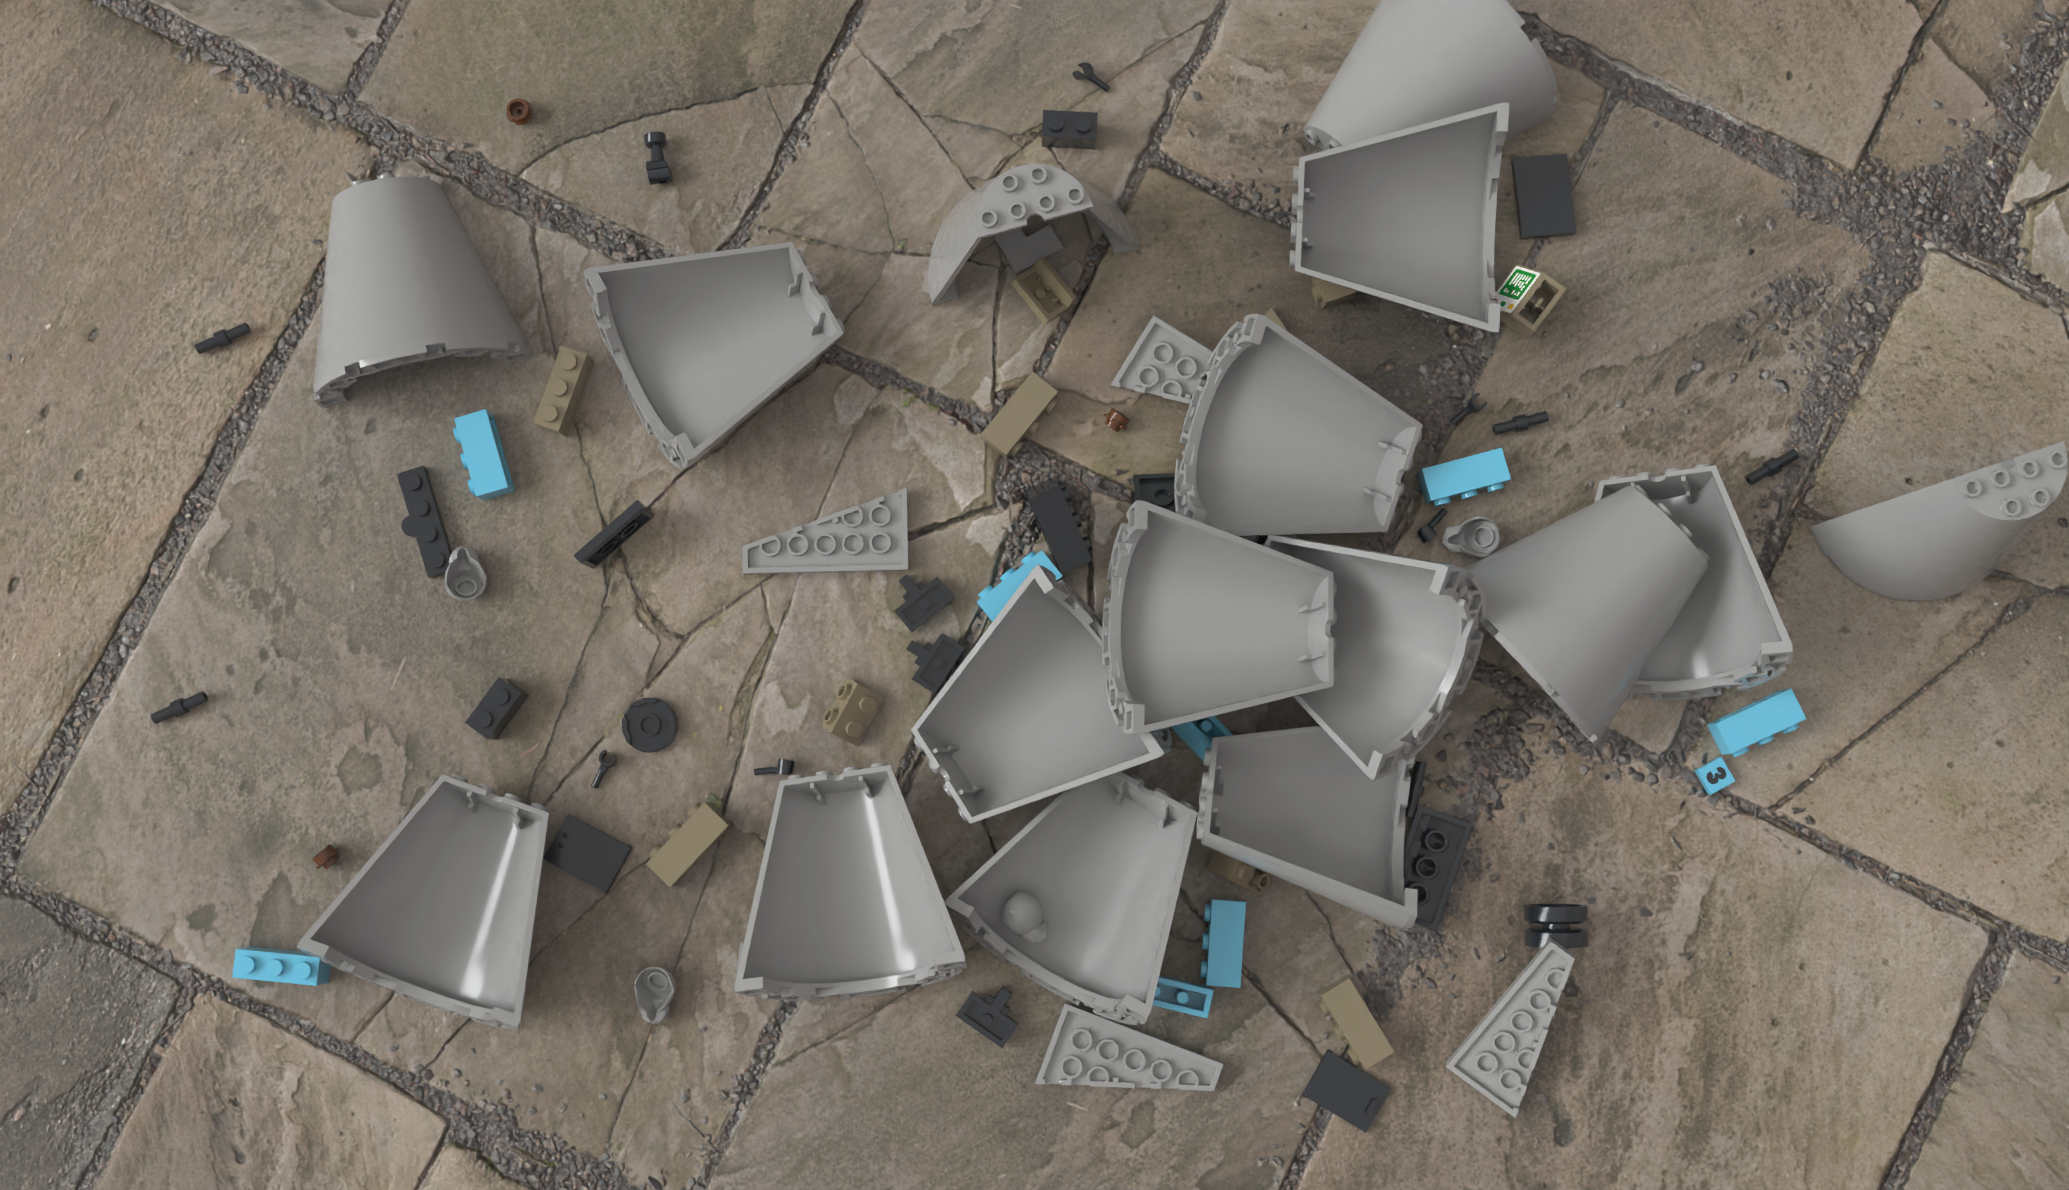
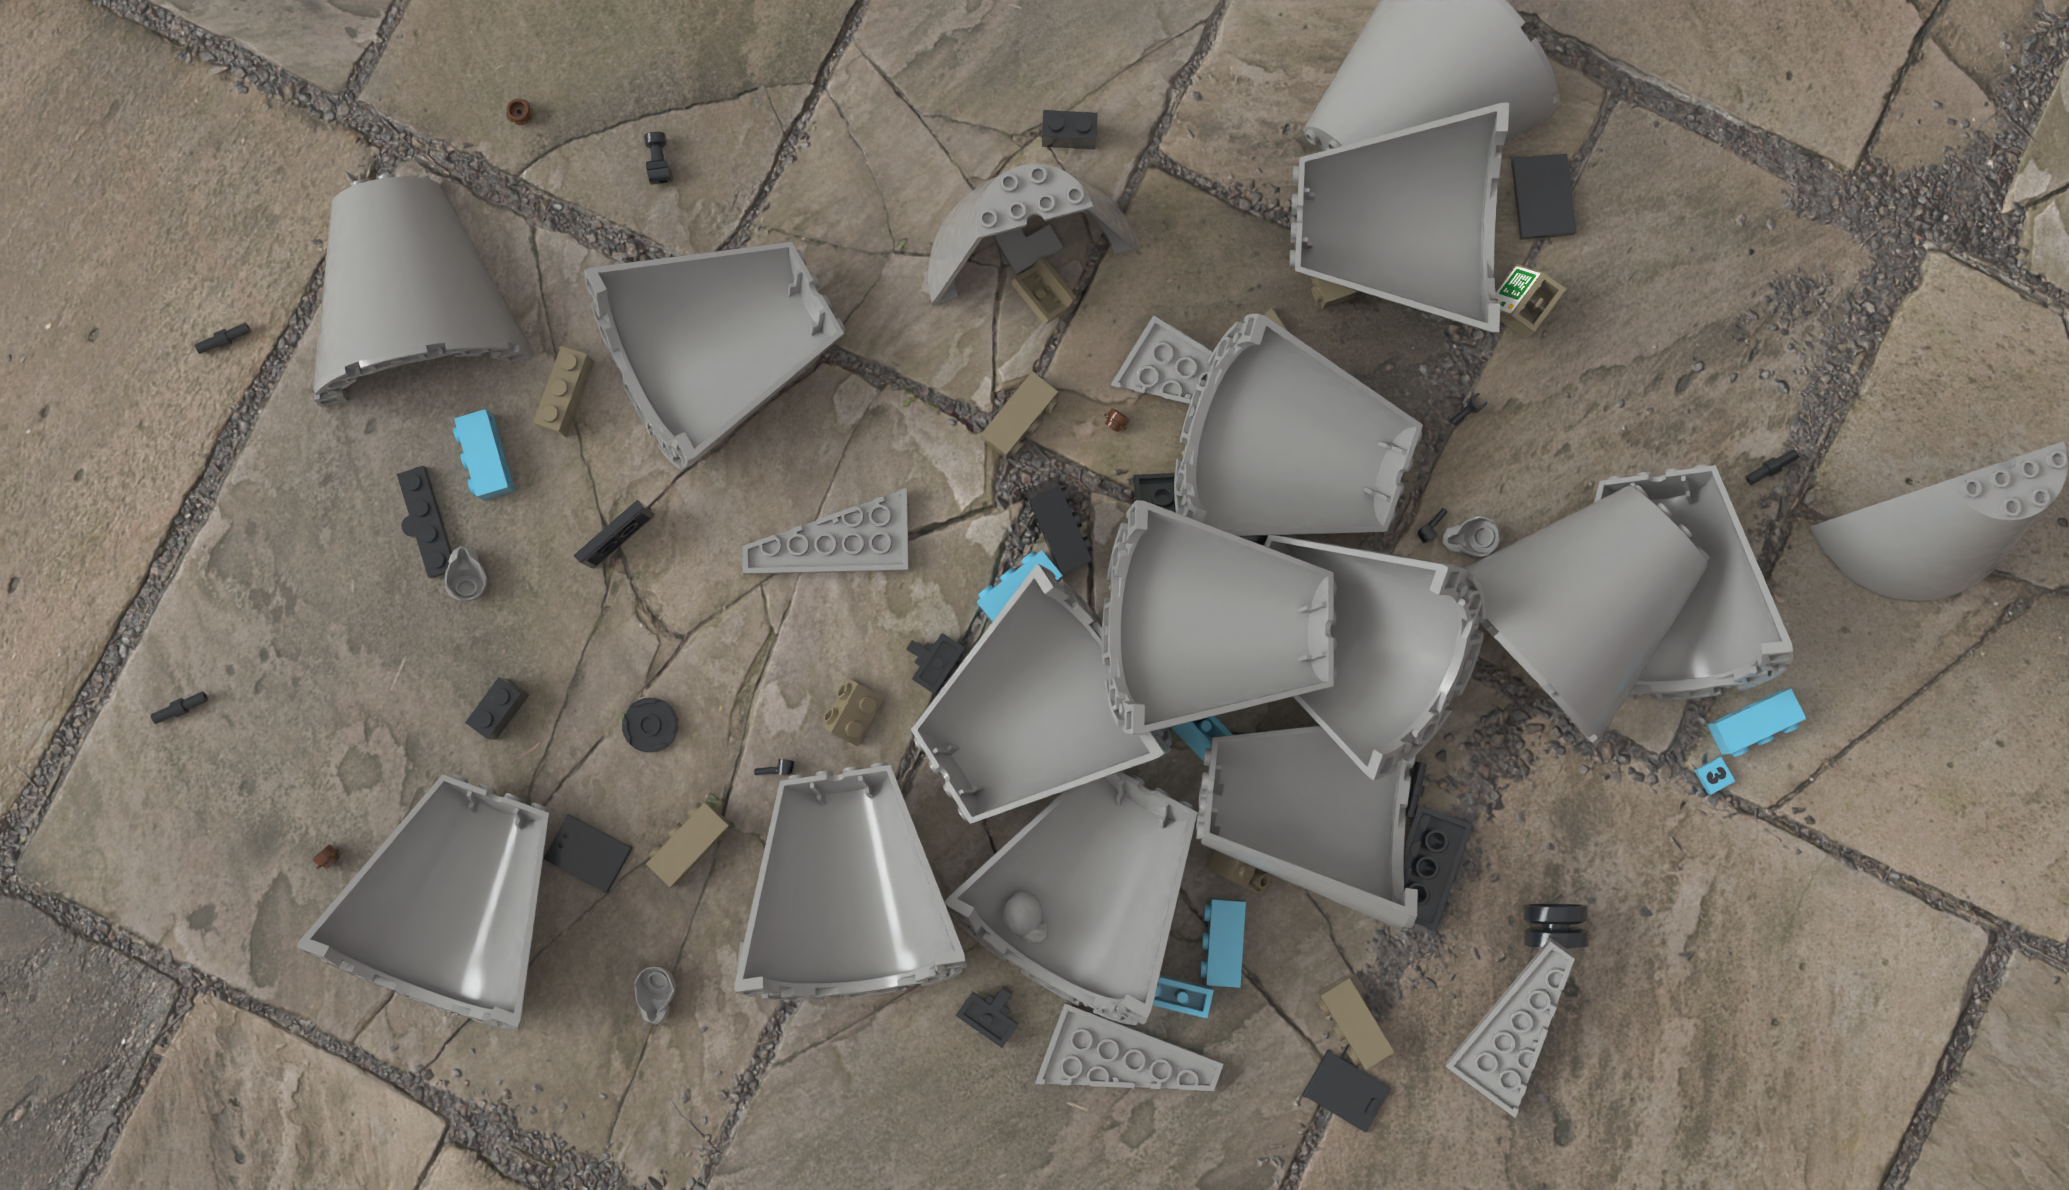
medium azure brick [232,946,331,986] -> none
black hand [591,750,617,789] -> none
black hinge [895,574,955,632] -> none
black hand [1072,63,1110,92] -> none
medium azure brick [1417,448,1511,507] -> none
black bar [1492,411,1549,436] -> none

